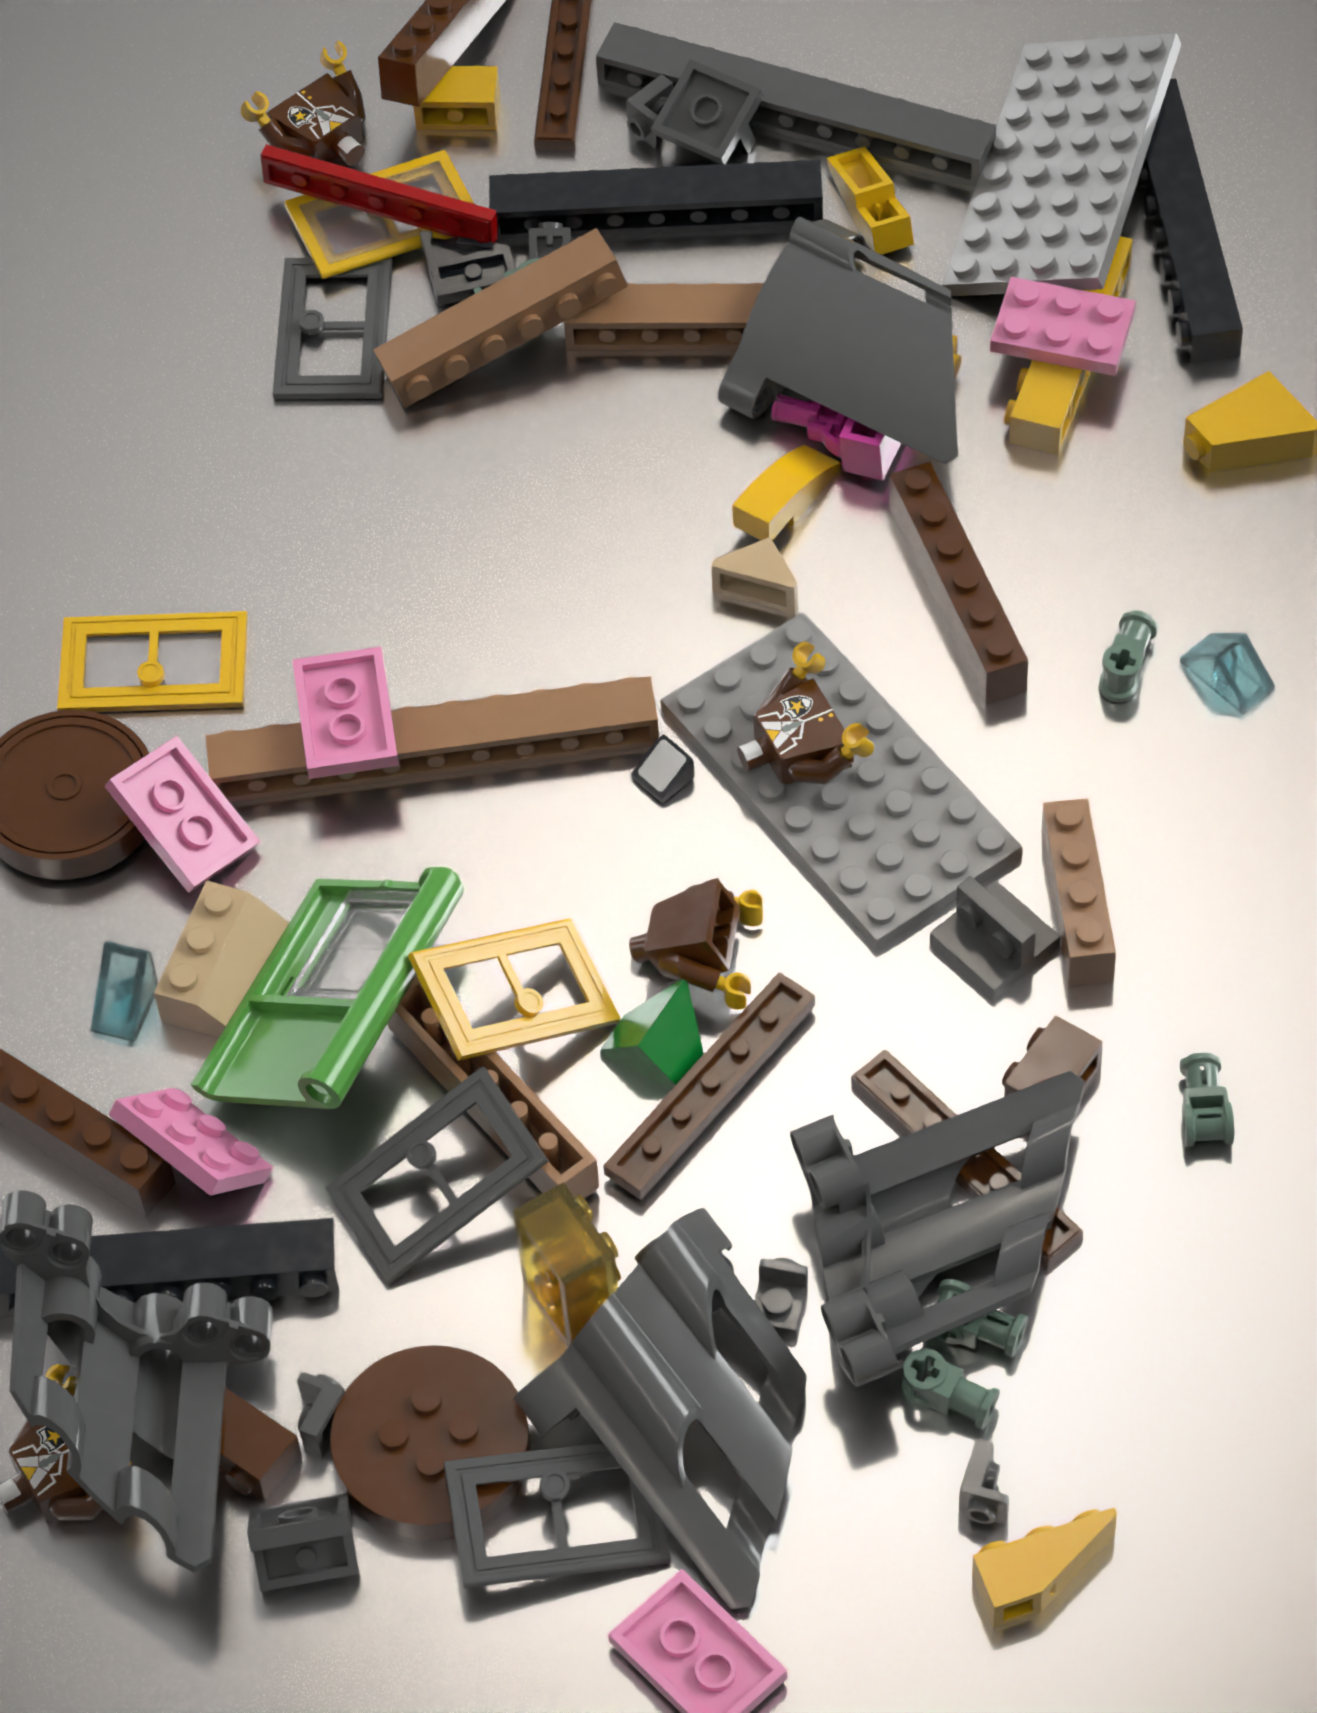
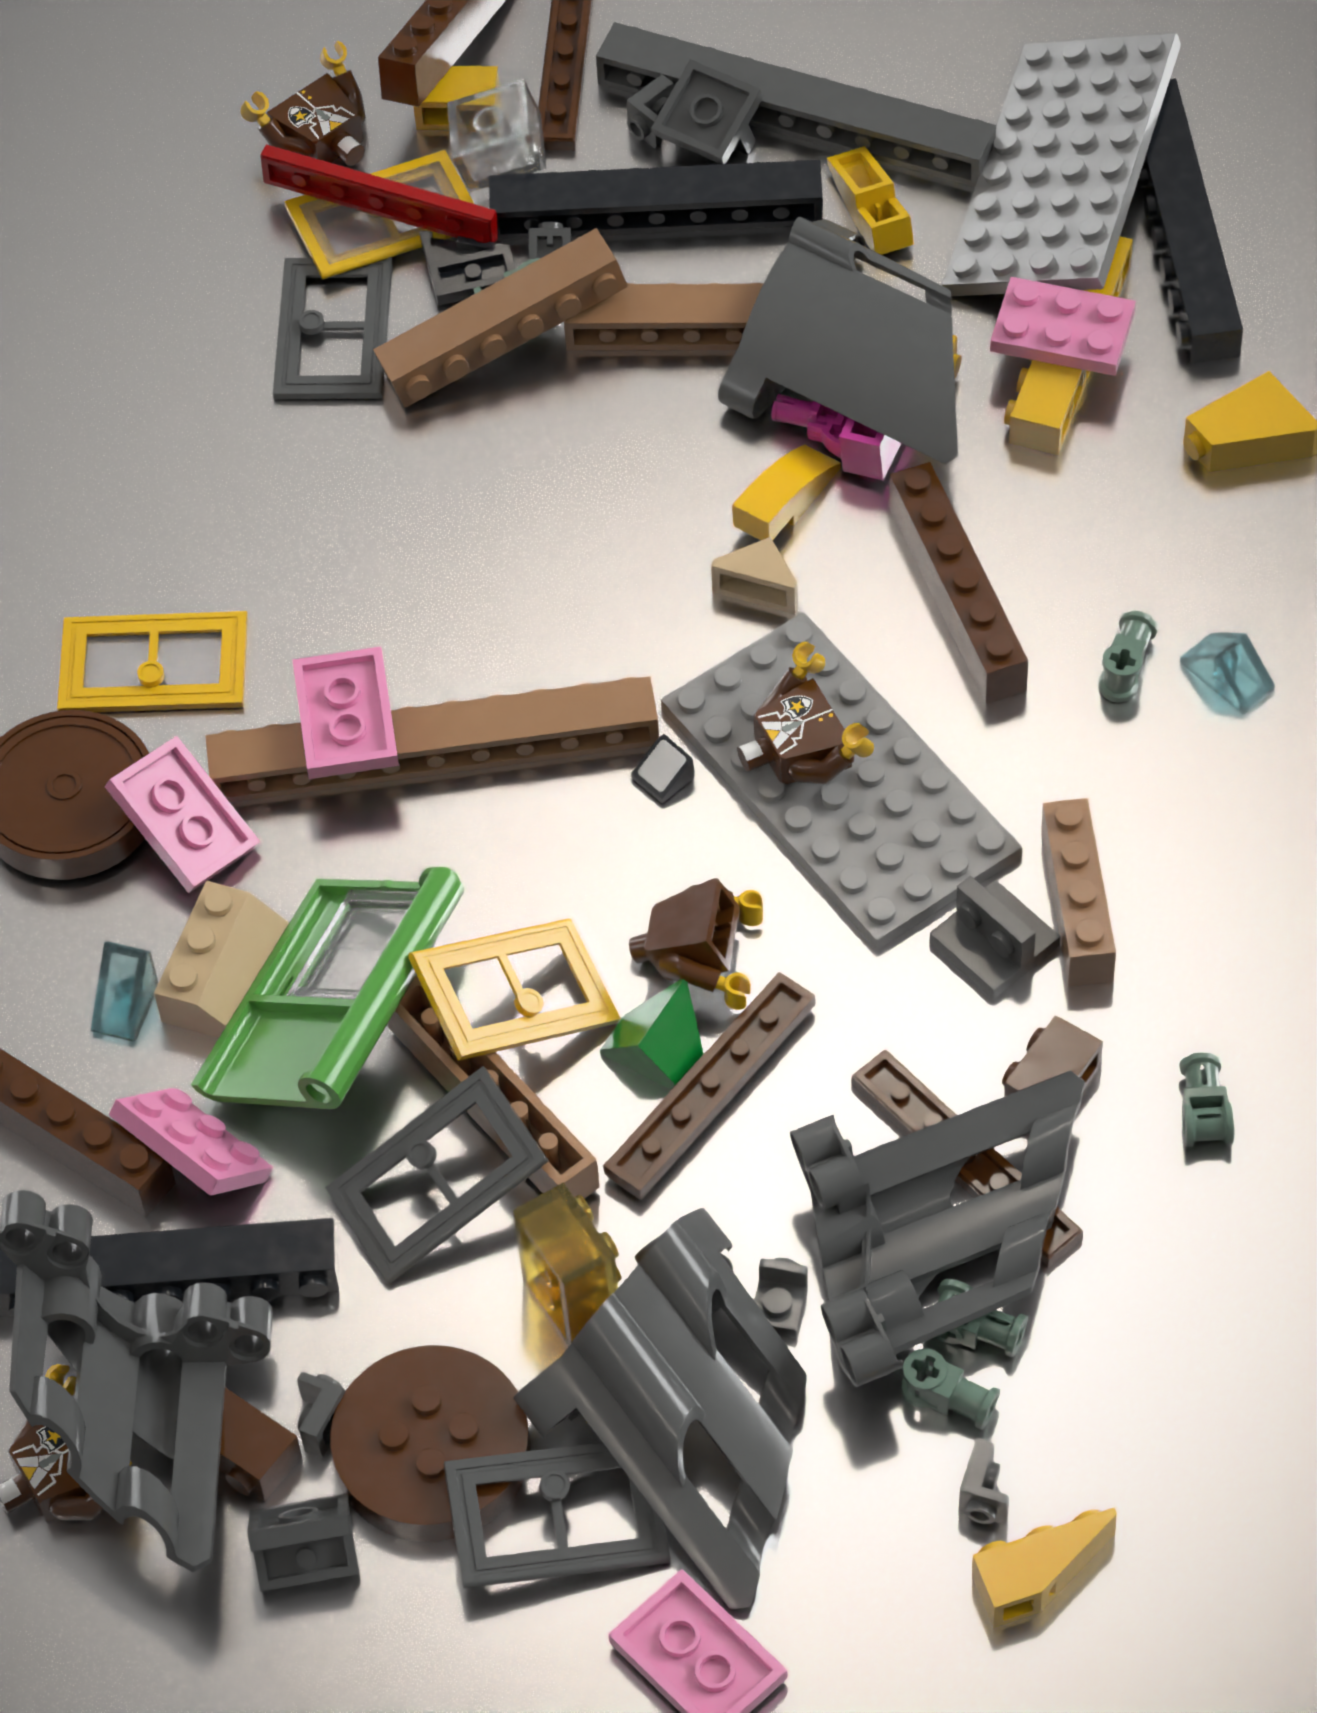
none -> clear brick [447,79,546,192]

